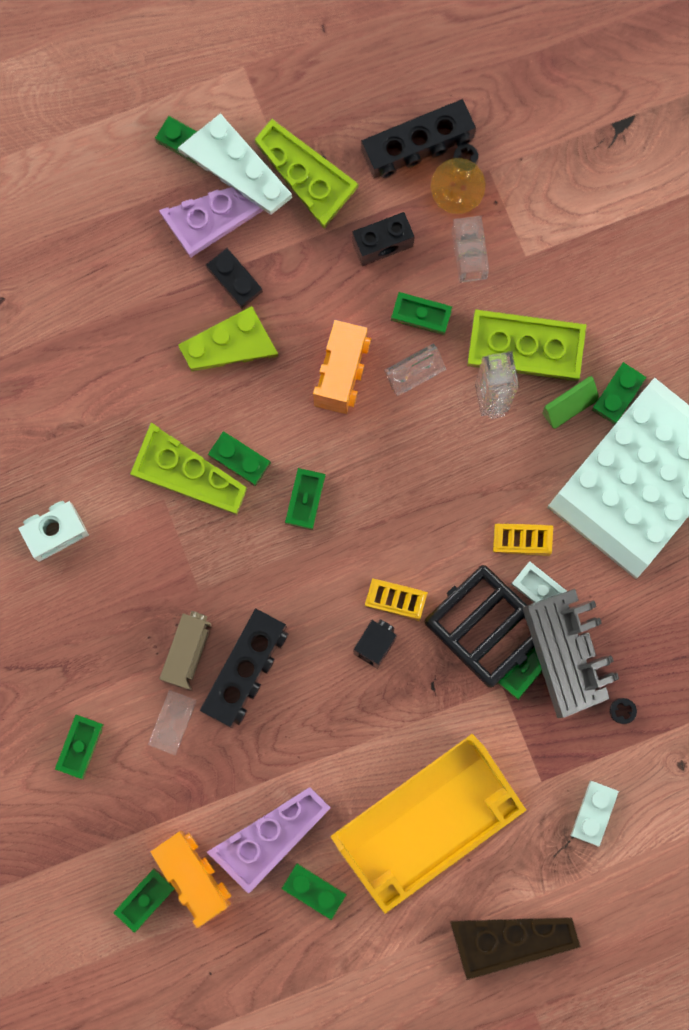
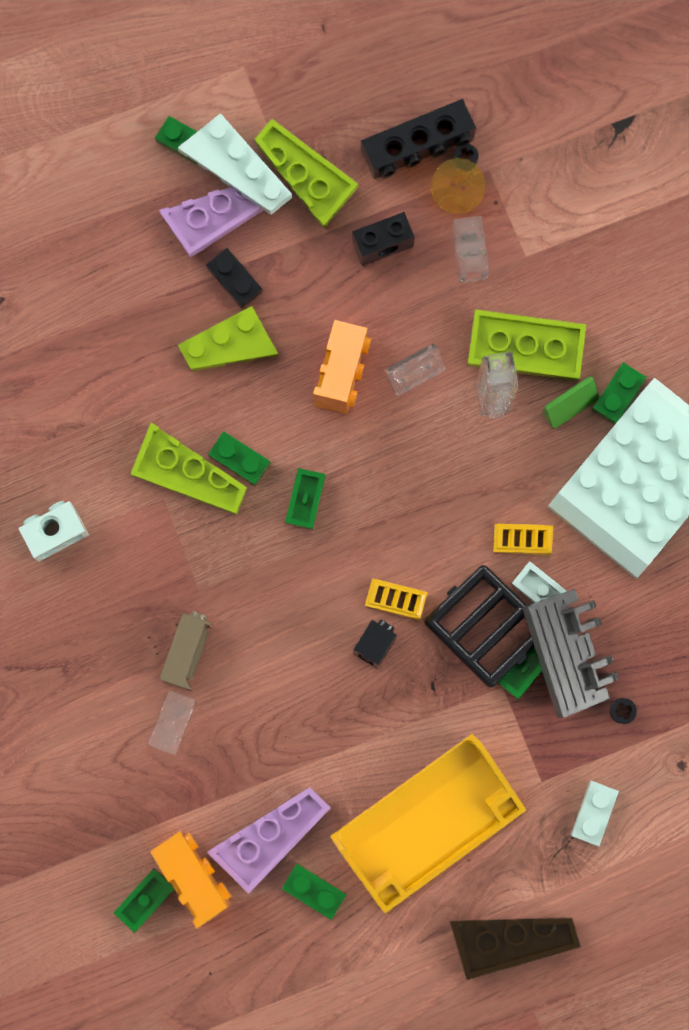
green plate [55,714,104,779] -> none
black brick [200,608,289,728] -> none
green plate [391,292,453,335] -> none

